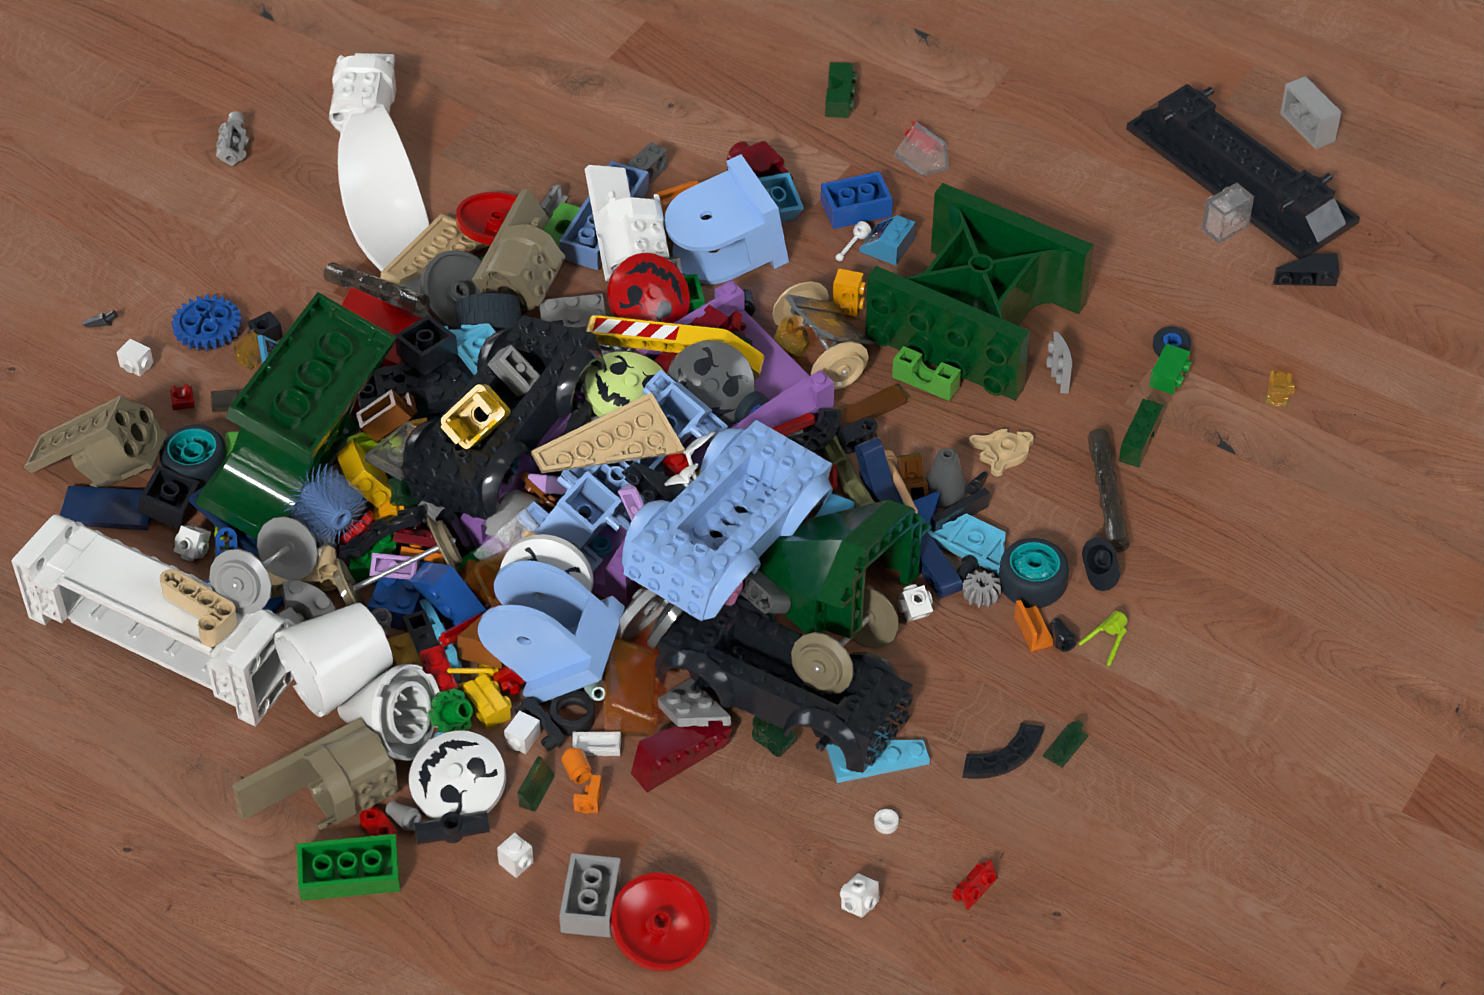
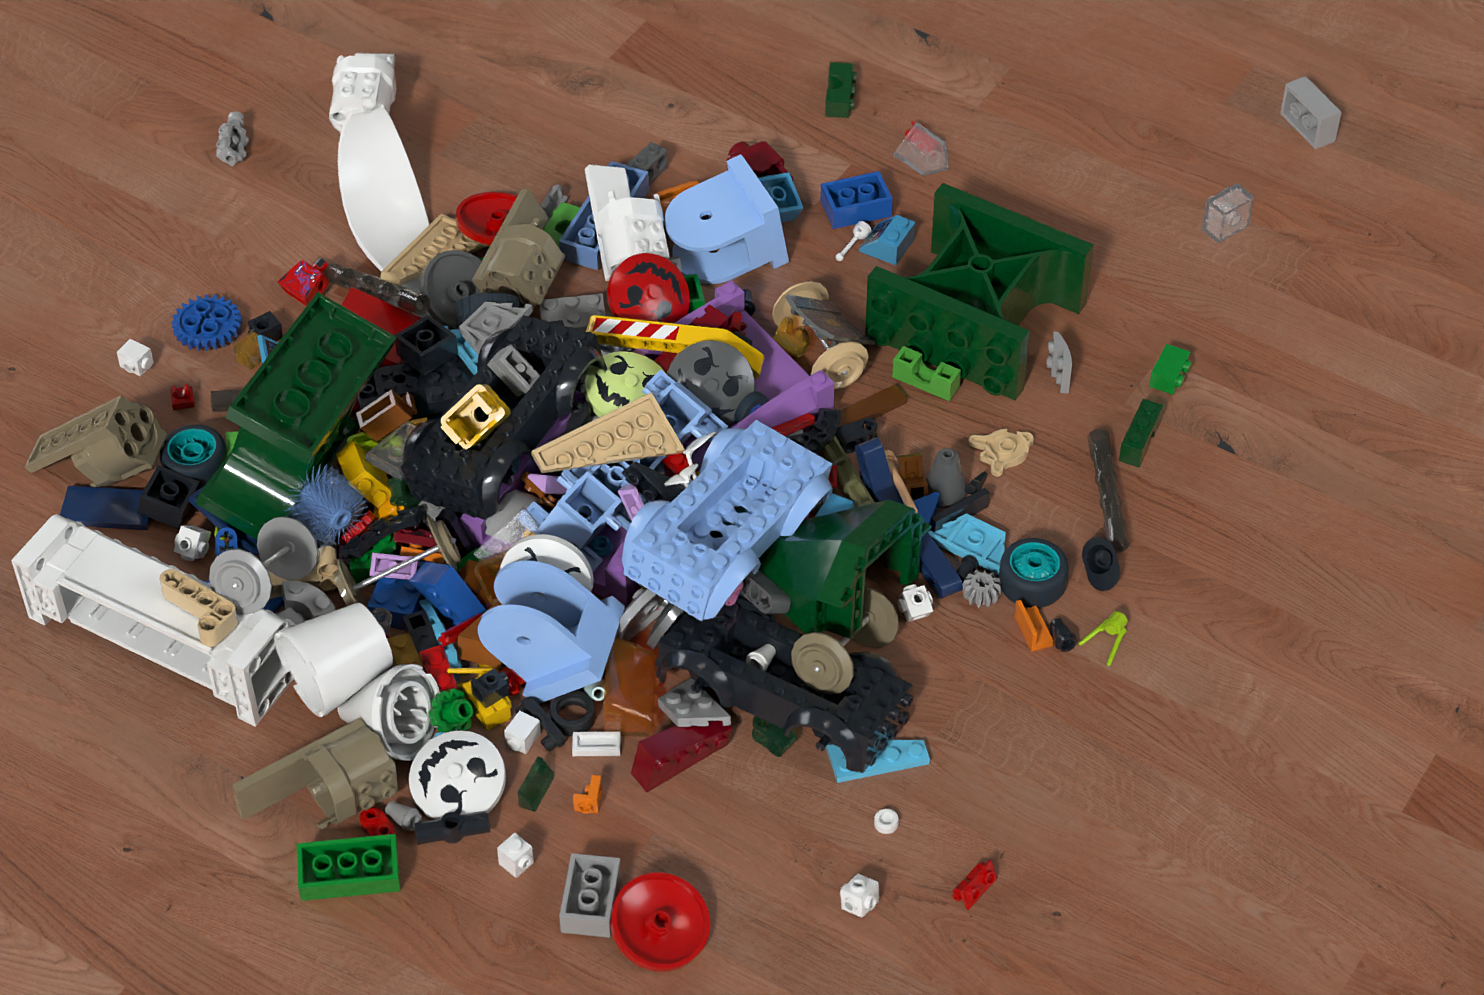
black bar [83,310,118,328] -> none
orange brick [561,747,592,784] -> none
light orange brick [833,269,866,317] -> none
black tile [963,723,1044,779] -> none
clear green hinge [1043,720,1089,768] -> none
black piece [1126,84,1360,259] -> none
black bush [1153,326,1191,357] -> none
clear yellow brick [1265,370,1295,406] -> none
black slope [1273,253,1339,286] -> none
none -> red torso [277,257,329,306]
none -> light grey wing [459,302,533,355]
none -> black brick [470,668,509,709]
none -> white cone [746,644,776,672]

